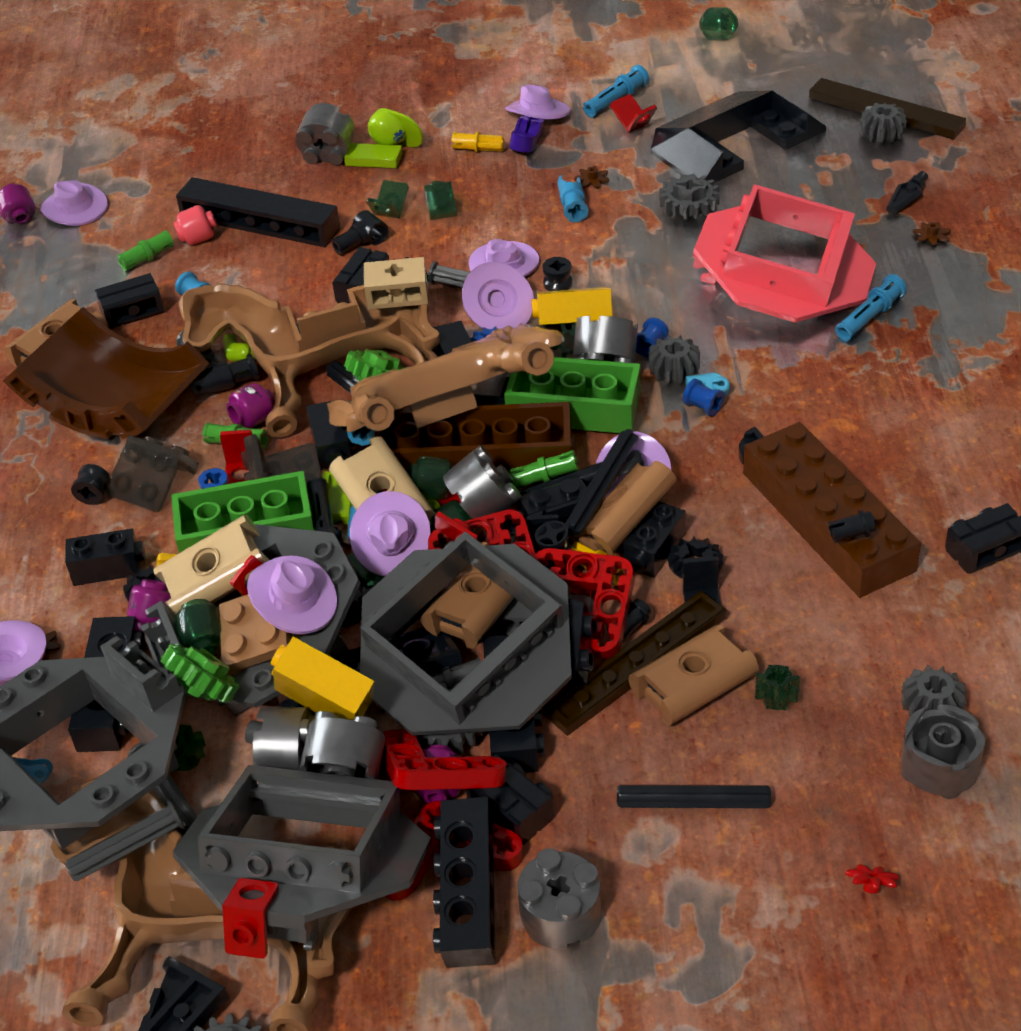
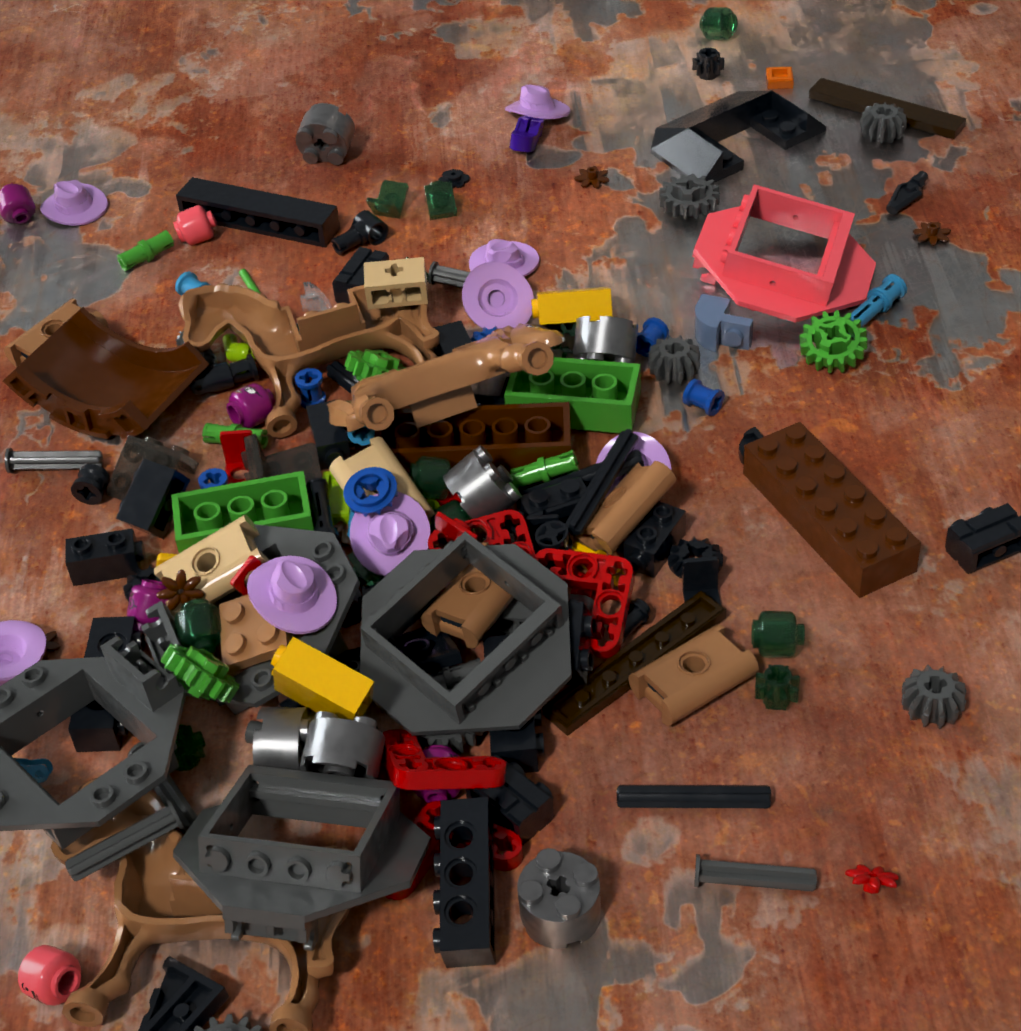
black brick [95,273,164,329] -> none
red bracket [222,878,279,959] -> none
lime tile [344,143,403,169] -> none
lime cap [367,108,423,147] -> none
yellow axle [451,131,505,153] -> none
black wheel [543,257,572,291] -> none
dark azure piece [557,175,589,222] -> none
dark azure pin [583,65,650,118] -> none
red bracket [610,94,657,133] -> none
medium azure arm [685,372,730,395] -> none
black pin [828,509,876,543] -> none
flat silver brick [901,704,985,799] -> none
none -> dark grey axle [5,448,103,473]
none -> coral head [18,945,81,1006]
none -> black brick [116,458,190,540]
none -> reddish brown plant [156,569,205,611]
none -> bright green piece [239,269,261,293]
none -> blue bush [295,368,326,409]
none -> clear slope [300,281,332,312]
none -> blue gear [343,467,398,517]
none -> black plant [438,169,470,190]
none -> black gear [692,48,724,80]
none -> dark grey axle [694,854,817,892]
none -> sand blue brick [695,294,753,352]
none -> clear green head [751,611,805,658]
none -> orange tile [766,67,794,89]
none -> bright green gear [799,310,868,373]

